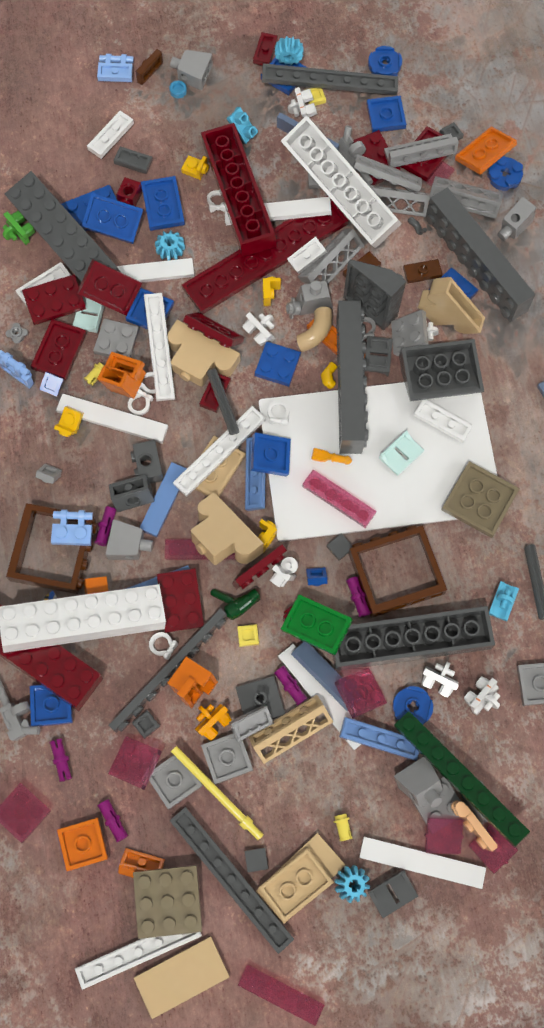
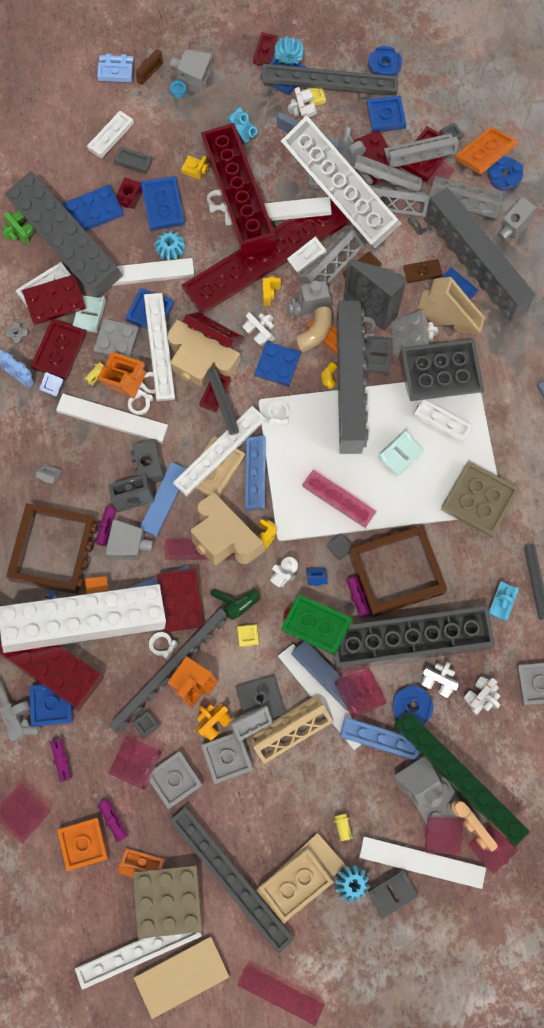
light blue plate [51,509,93,546] -> none
yellow bracket [54,406,84,437] -> none
dark red plate [77,259,142,316] -> none
blue plate [81,192,143,244] -> none
light yellow bar [171,746,264,840] -> none
dark red plate [232,544,287,590] -> none
dark grey tile [244,848,268,873] -> none
blue plate [251,432,291,477] -> none
magenta pin [274,666,307,706] -> none
light orange piece [311,448,352,465] -> none

